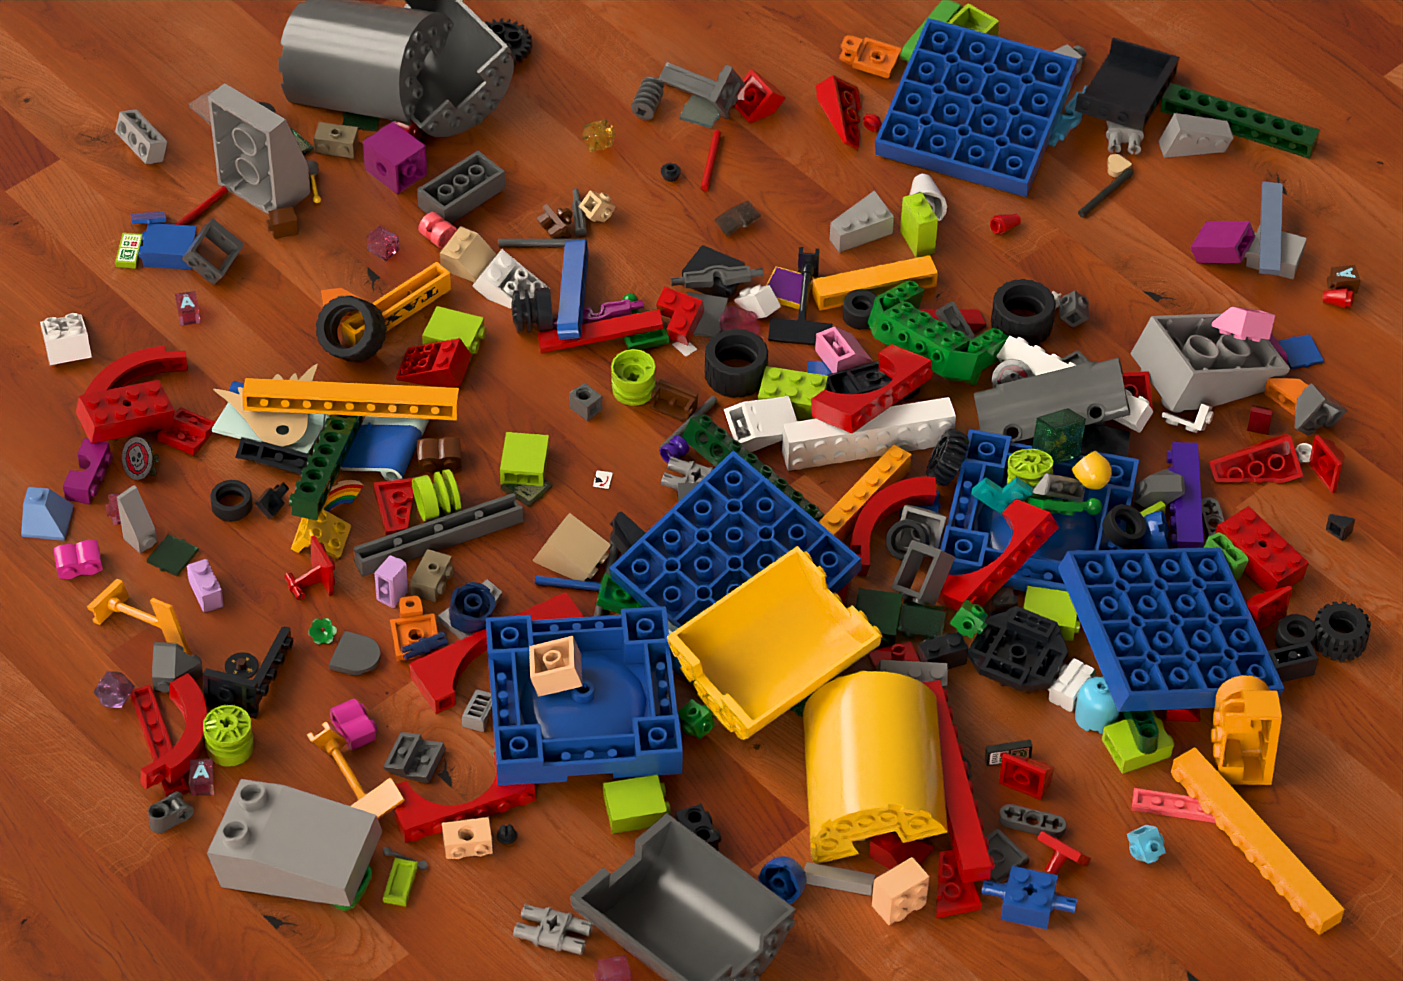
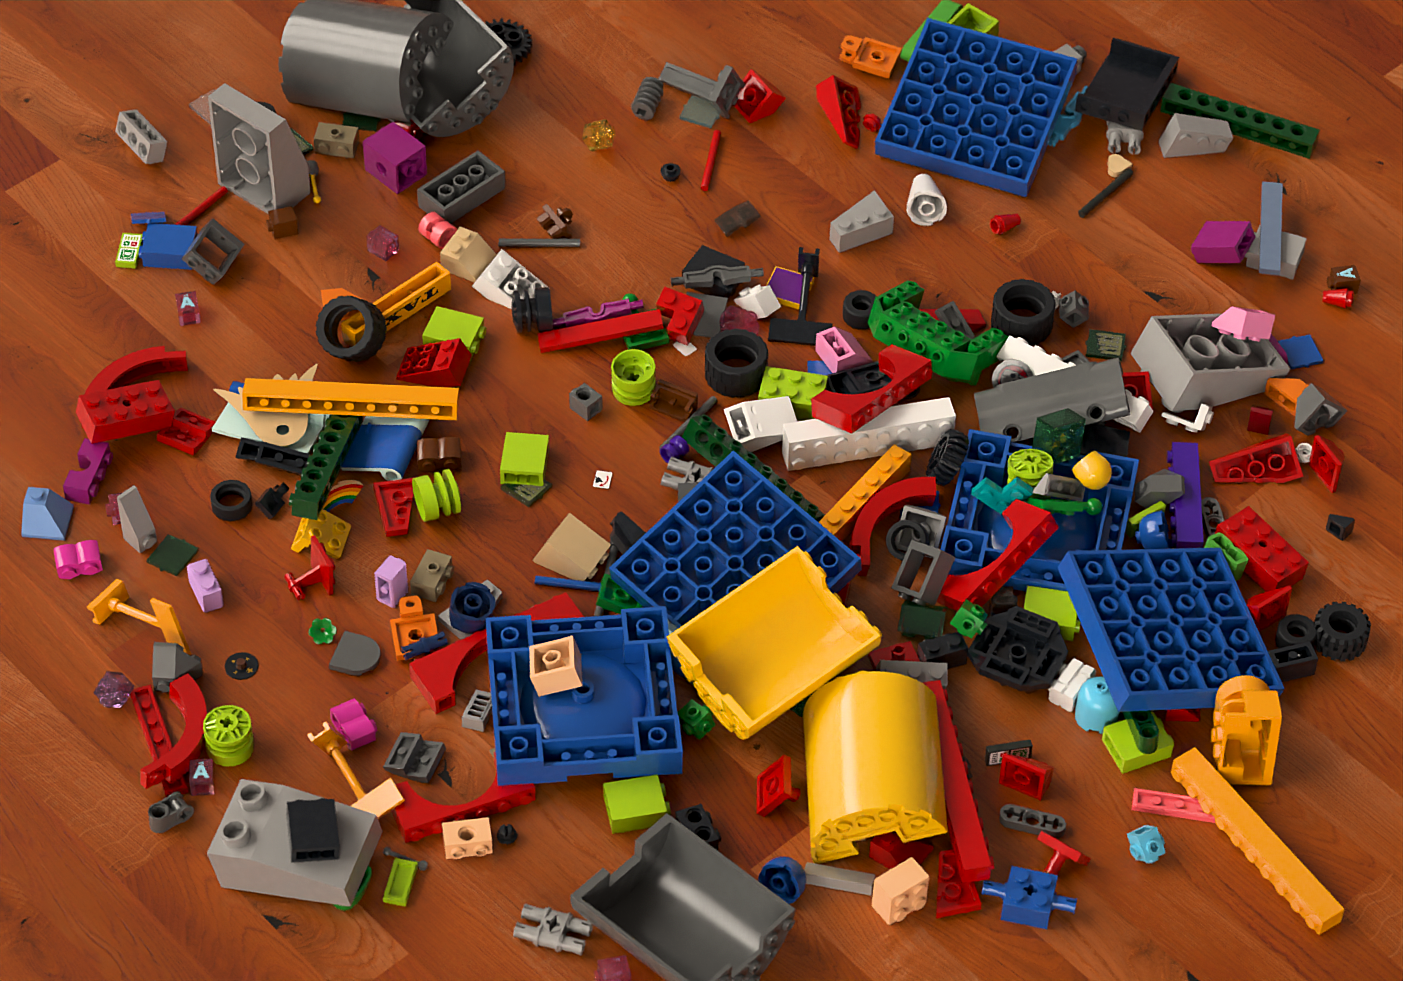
white slope [40,313,92,365] -> none
shield [122,437,159,480] -> none
black bracket [203,626,294,719] -> none
dark grey tile [354,493,524,577] -> none
beam [557,239,589,340] -> none
dark grey axle [572,188,587,237] -> none
tan brick [579,190,616,223] -> none
light orange brick [812,255,938,311] -> none
dark green brick [855,588,903,648] -> none
lime brick [900,192,938,258] -> none
dark grey tile [987,828,1029,883] -> none
black tyre [1102,504,1147,548] -> none
none -> black brick [286,798,340,863]
none -> red tile [757,755,801,817]
none -> piece [1085,329,1126,362]

